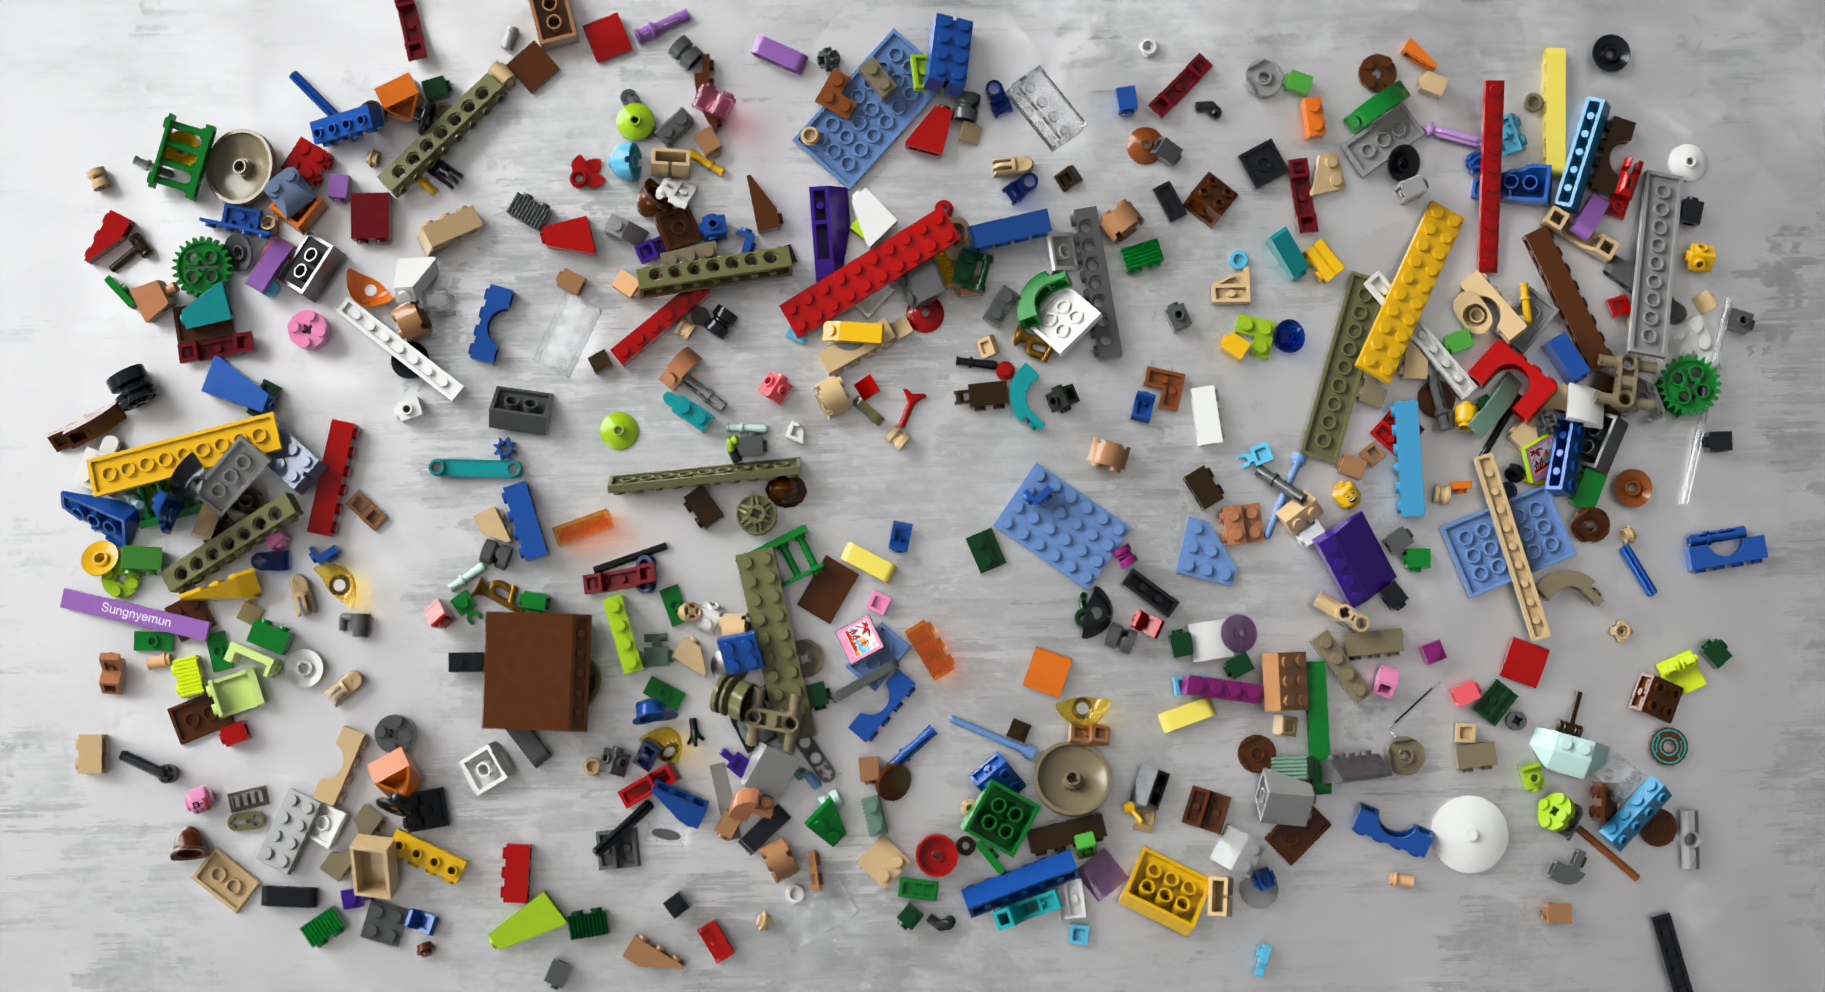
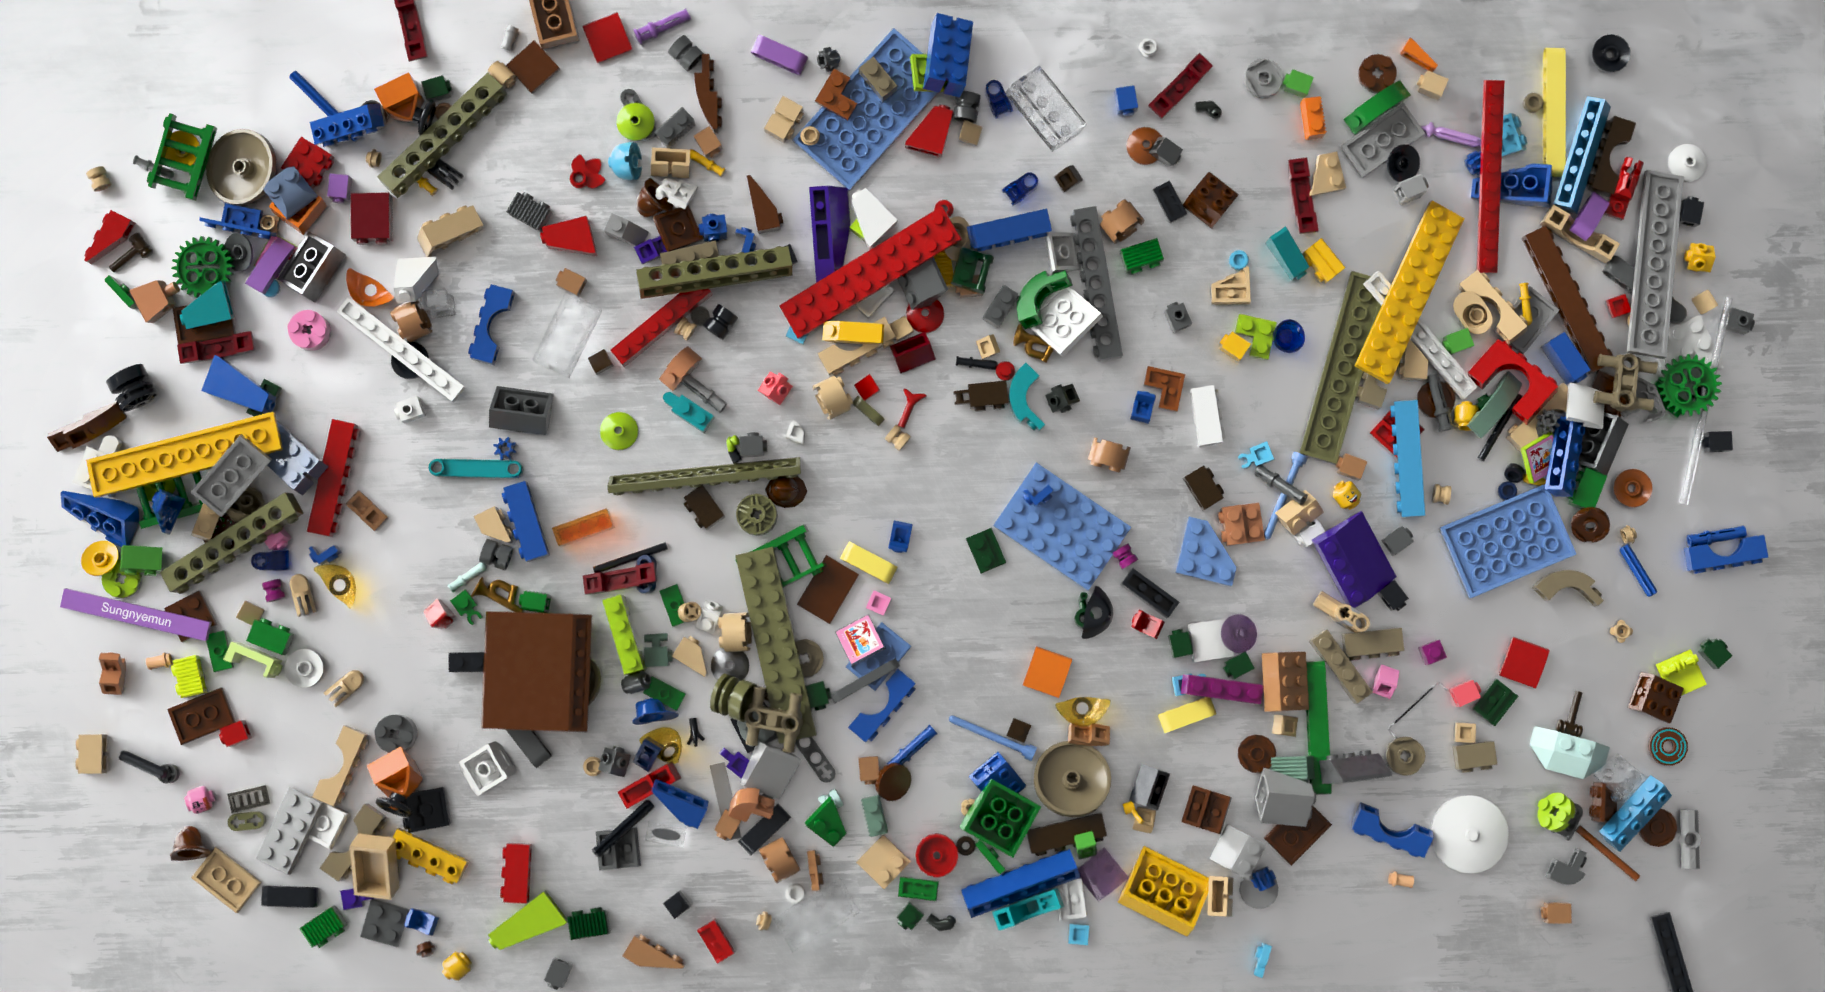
light aqua piece [118,490,144,510] -> none
green plate [134,631,175,651] -> none
black piece [169,453,204,498] -> none
yellow wedge [179,568,262,601] -> none
yellowish green panel [205,666,265,719] -> none
dark grey piece [339,613,371,637] -> none
light nougat brick [611,269,640,300] -> none
clear pink brick [692,83,736,123] -> none
blue plate [717,630,765,675] -> none
light aqua piece [726,422,769,434] -> none
arm [794,767,822,790] -> none
clear orange brick [904,620,956,681] -> none
tan arm [992,156,1034,178] -> none
dark grey wheel [1104,622,1138,655] -> none
black plate [1237,138,1290,190] -> none
medium nougat plate [1359,441,1387,468] -> none
green brick [1401,548,1431,572] -> none
orange plate [1449,481,1472,494] -> none
tan plate [1473,452,1551,642] -> none
dark grey wheel [1505,711,1527,730] -> none
lime brick [1517,762,1546,793] -> none
none -> magenta wheel [262,579,285,602]
none -> yellow head [442,952,472,981]
none -> dark grey brick [621,671,651,694]
none -> tan piece [764,96,804,143]
none -> dark red brick [890,332,936,373]

